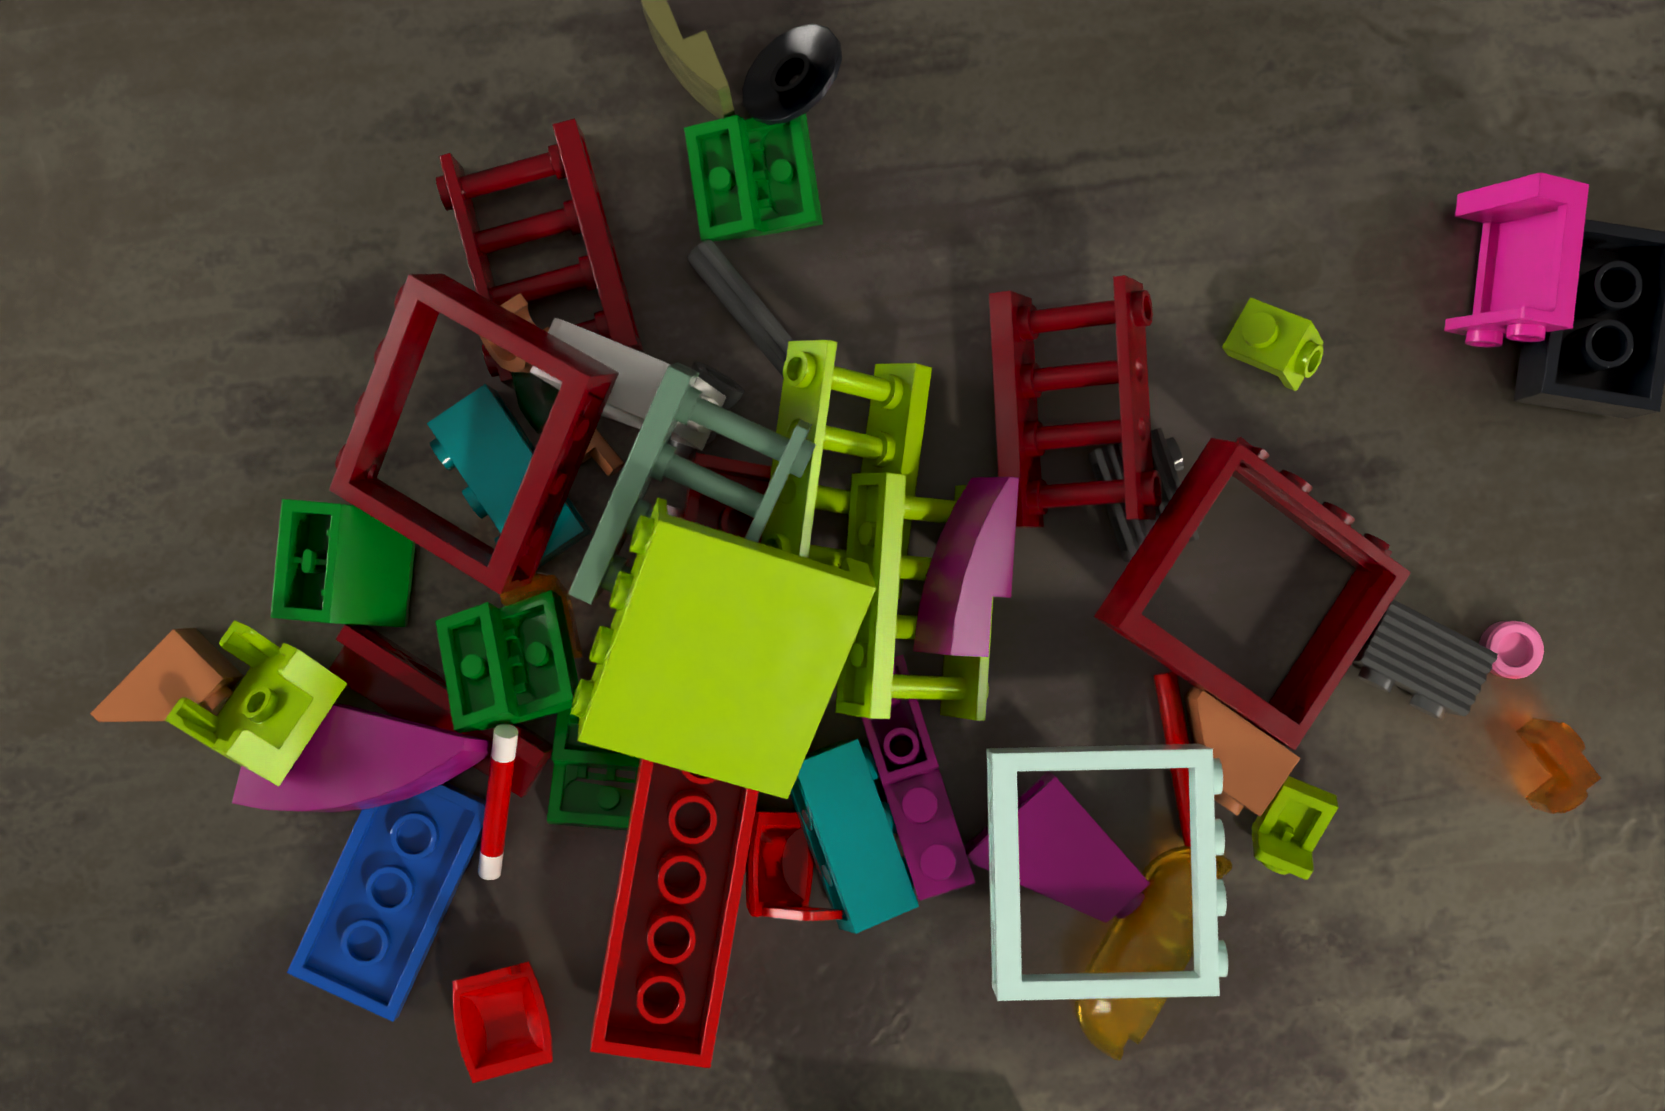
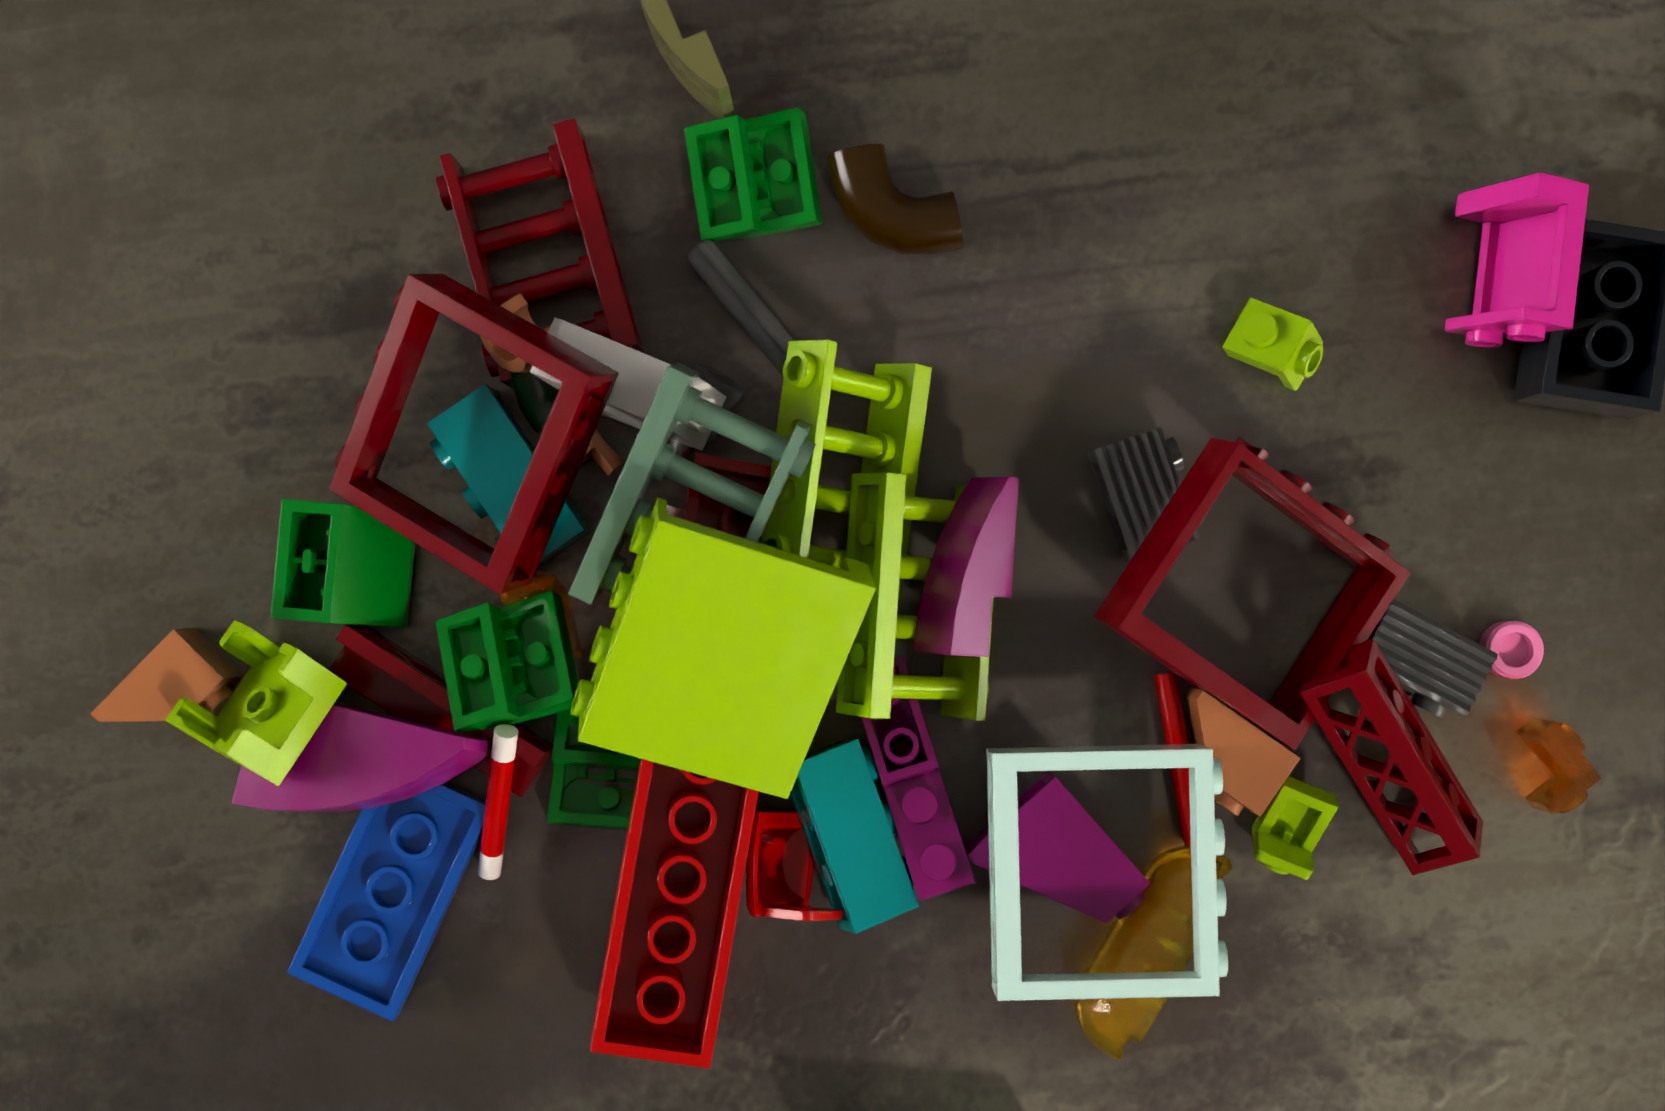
red piece [452,961,553,1083] -> none
black dish [742,24,842,125] -> none
dark red fence [989,275,1162,529] -> none
none -> dark brown cylinder [827,144,963,254]
none -> dark red fence [1300,638,1483,875]

